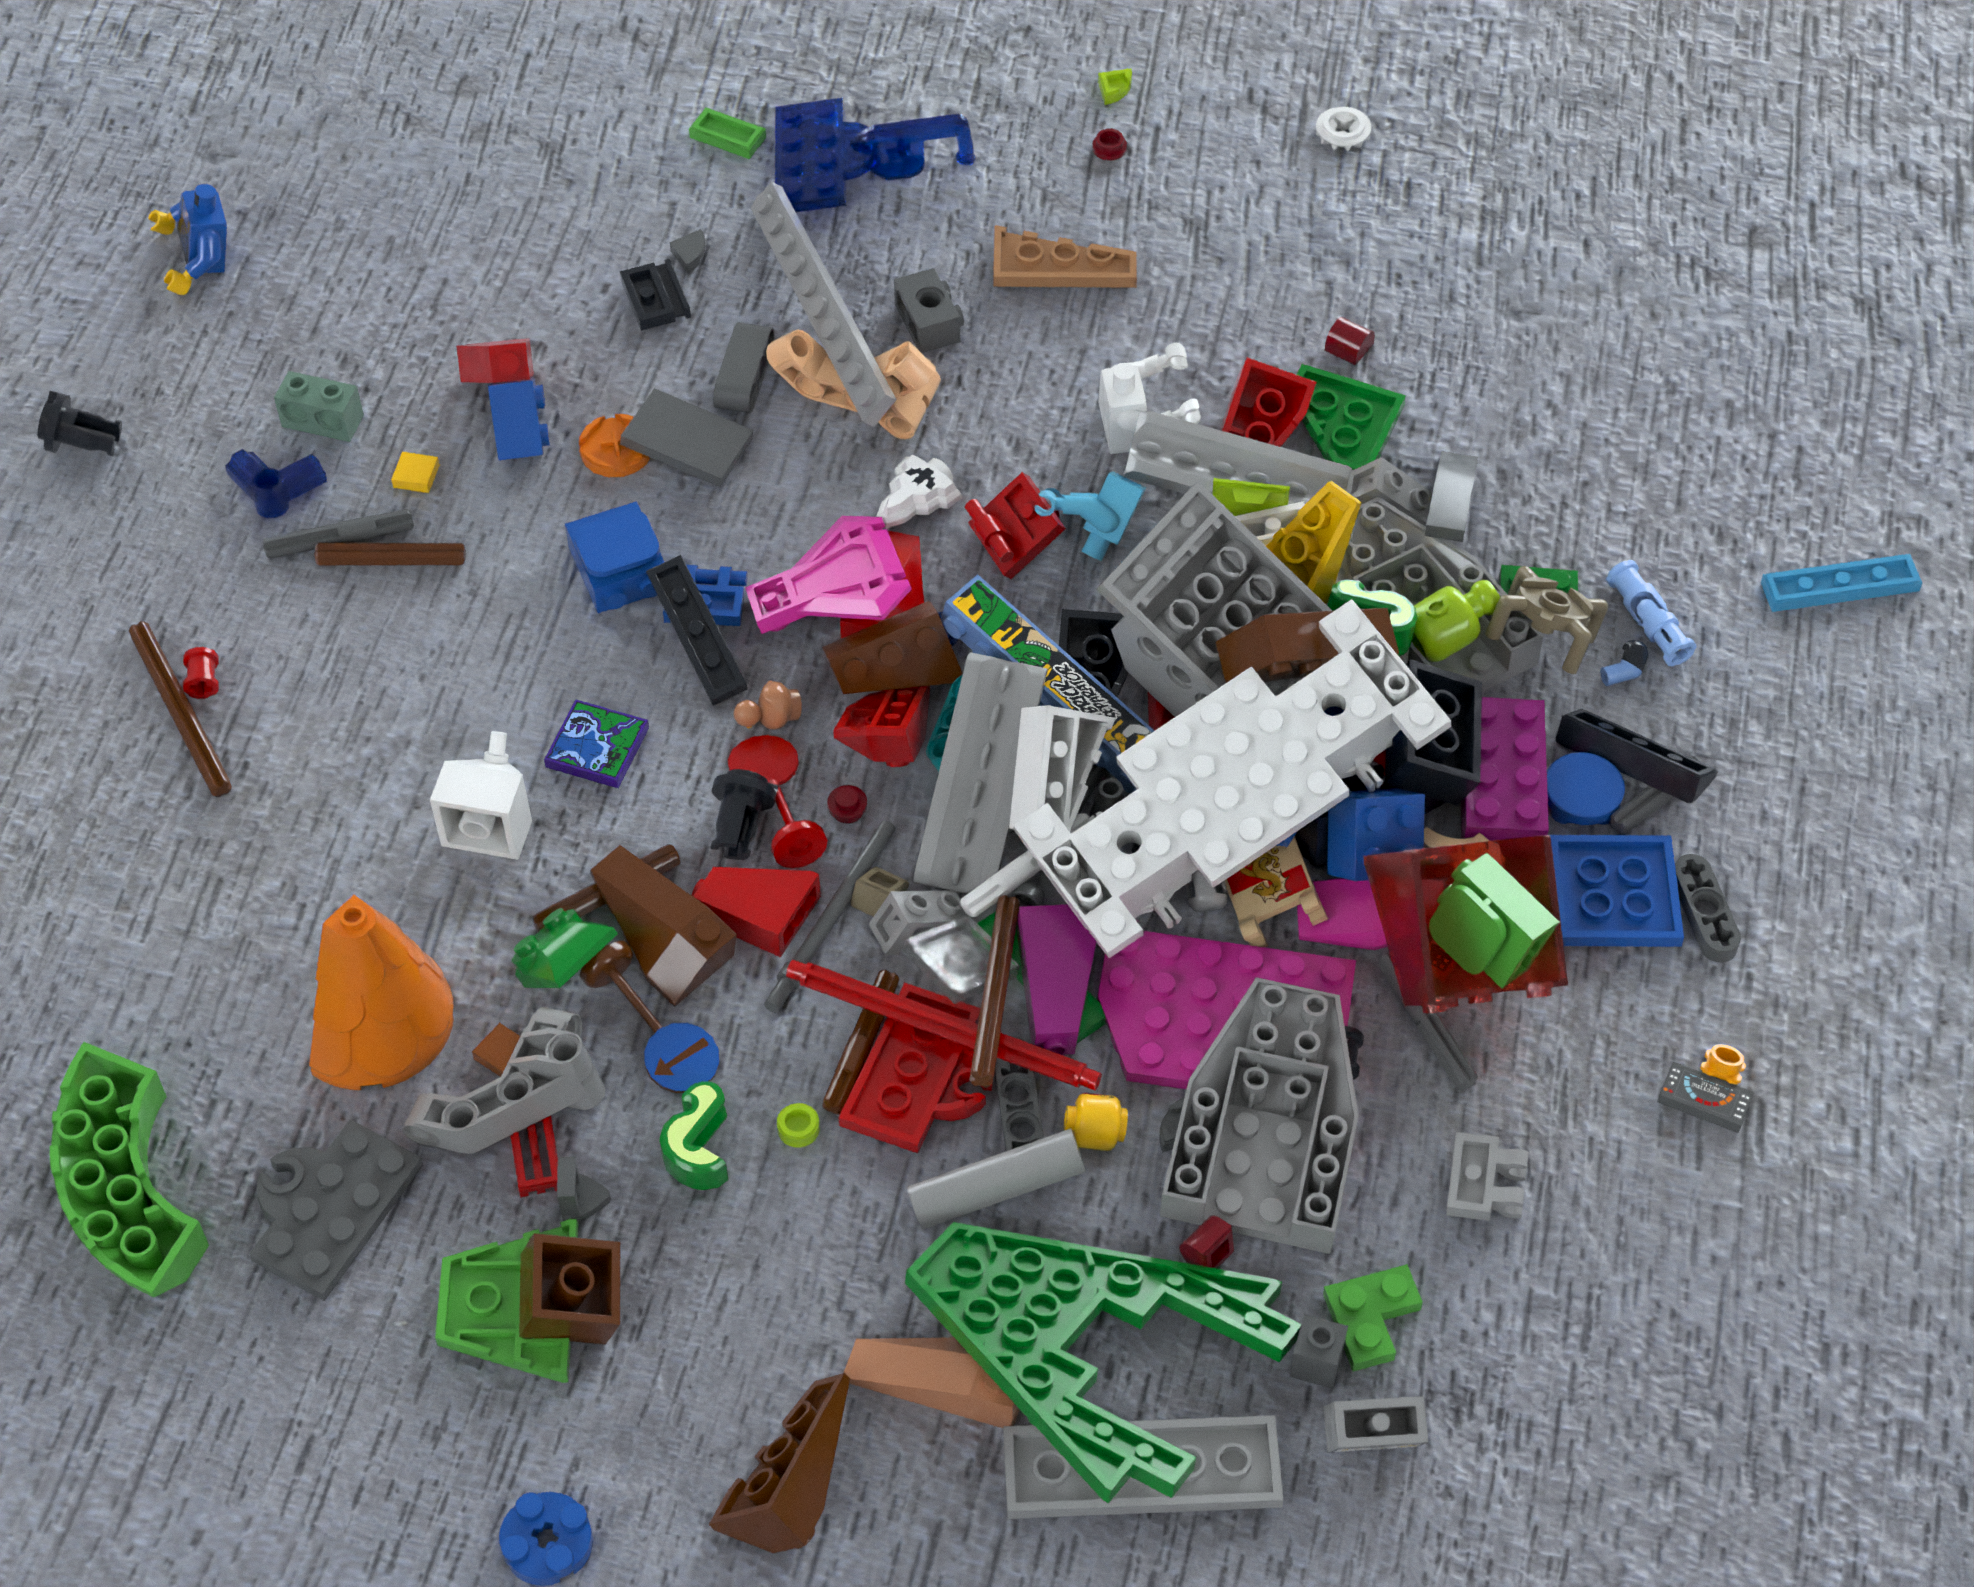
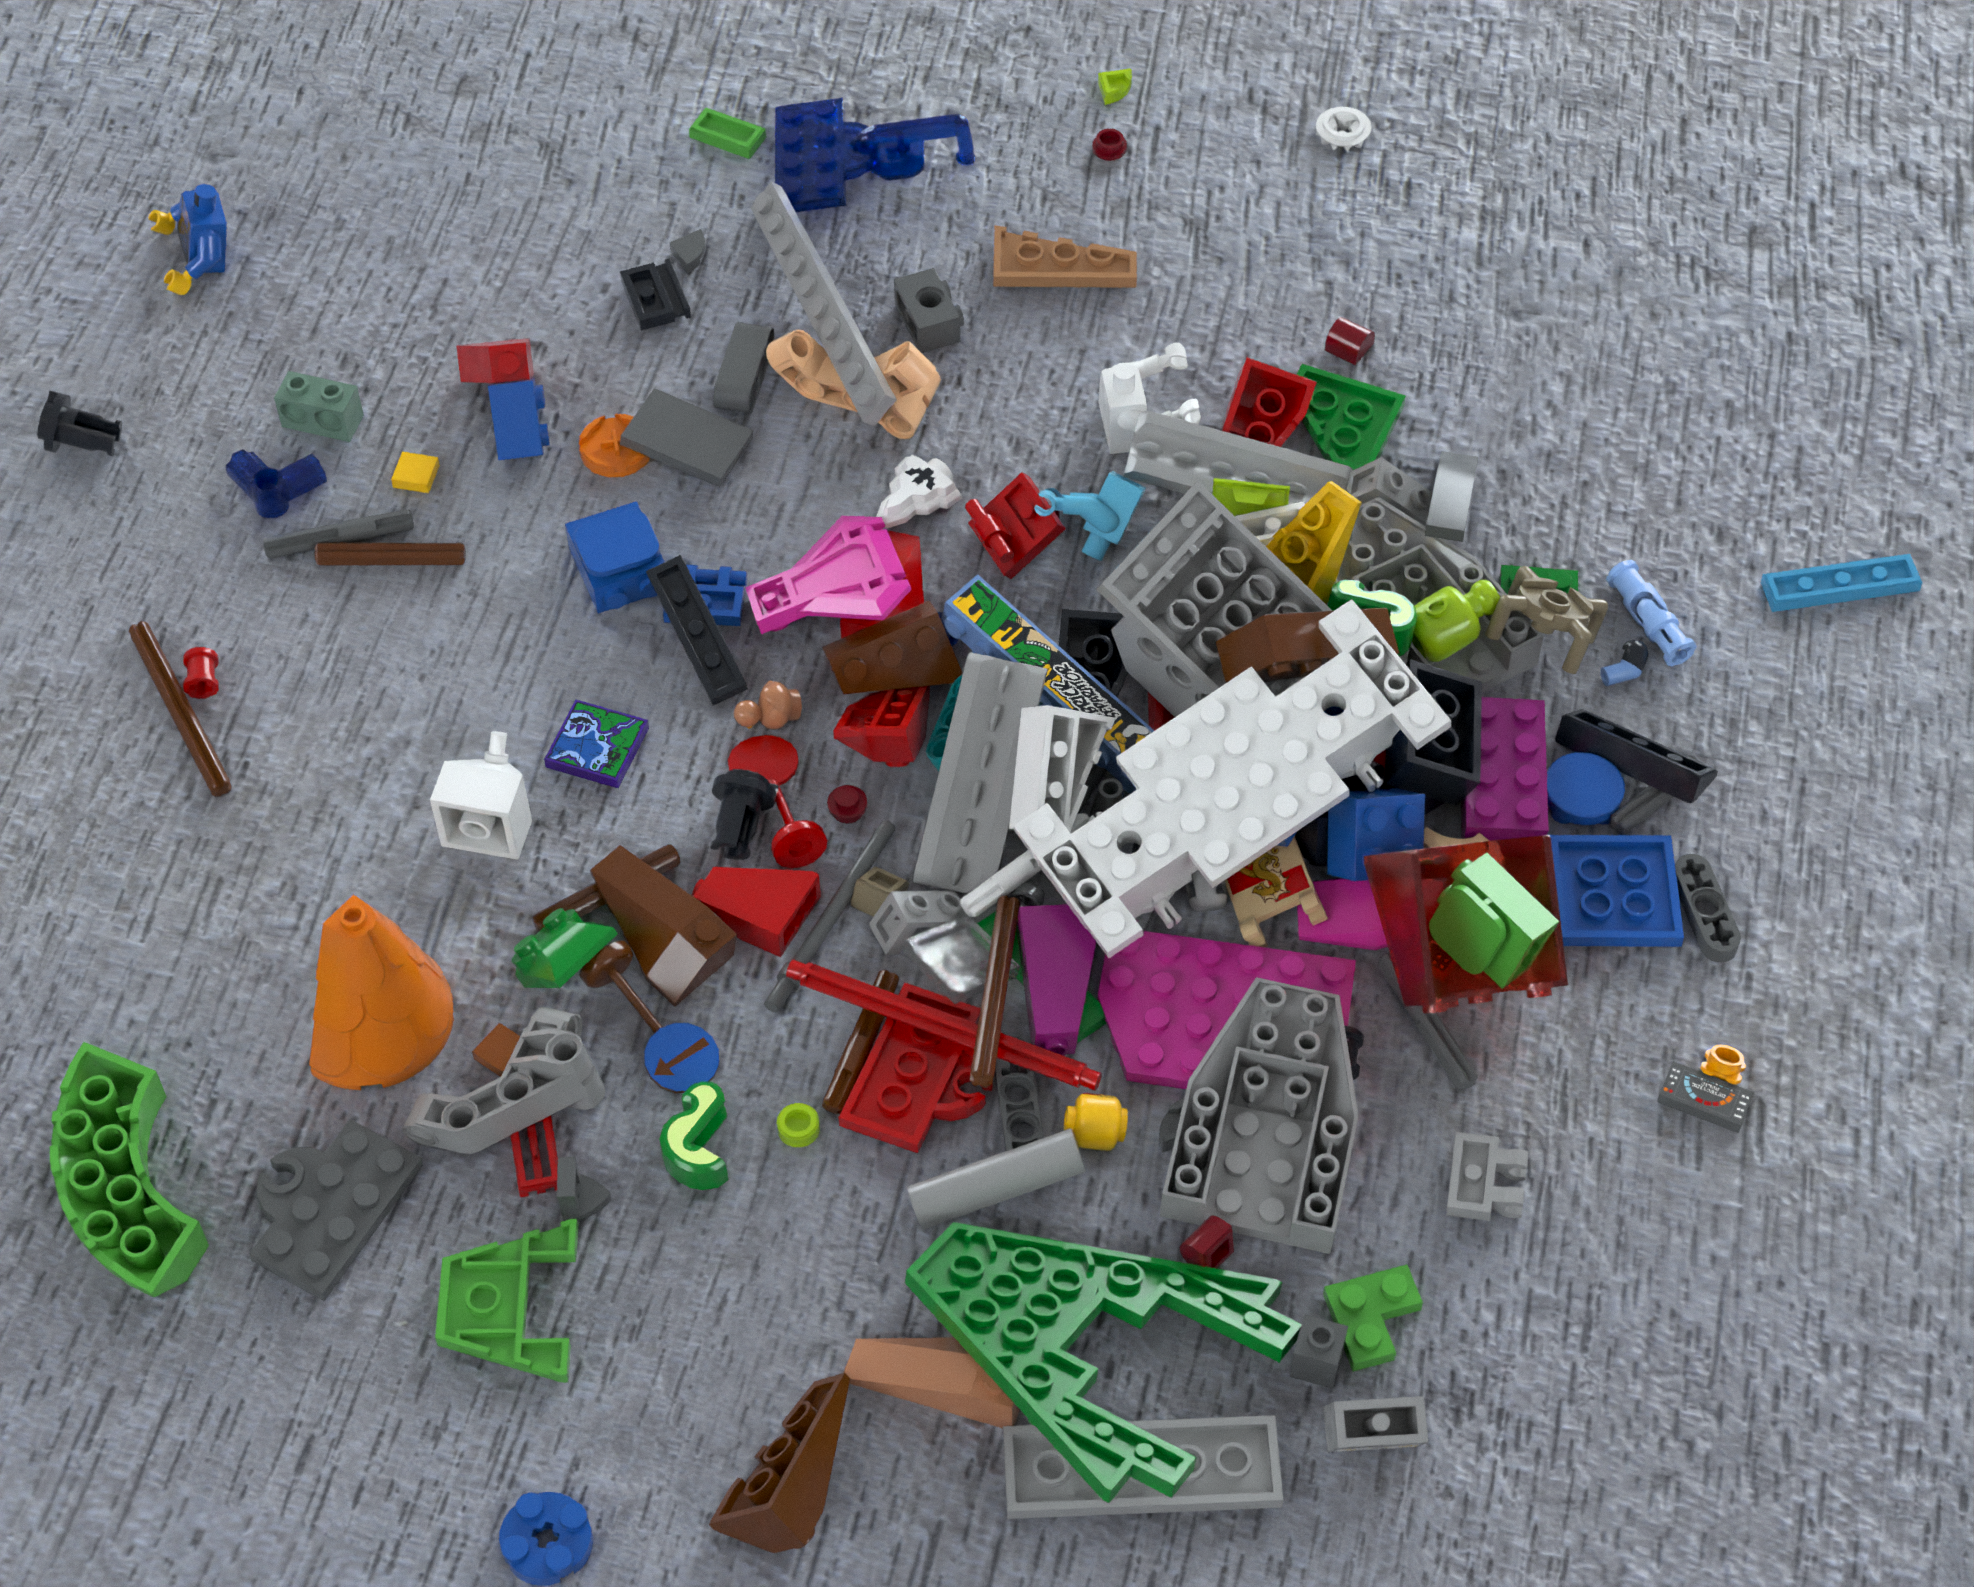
reddish brown brick [519,1233,620,1345] -> none

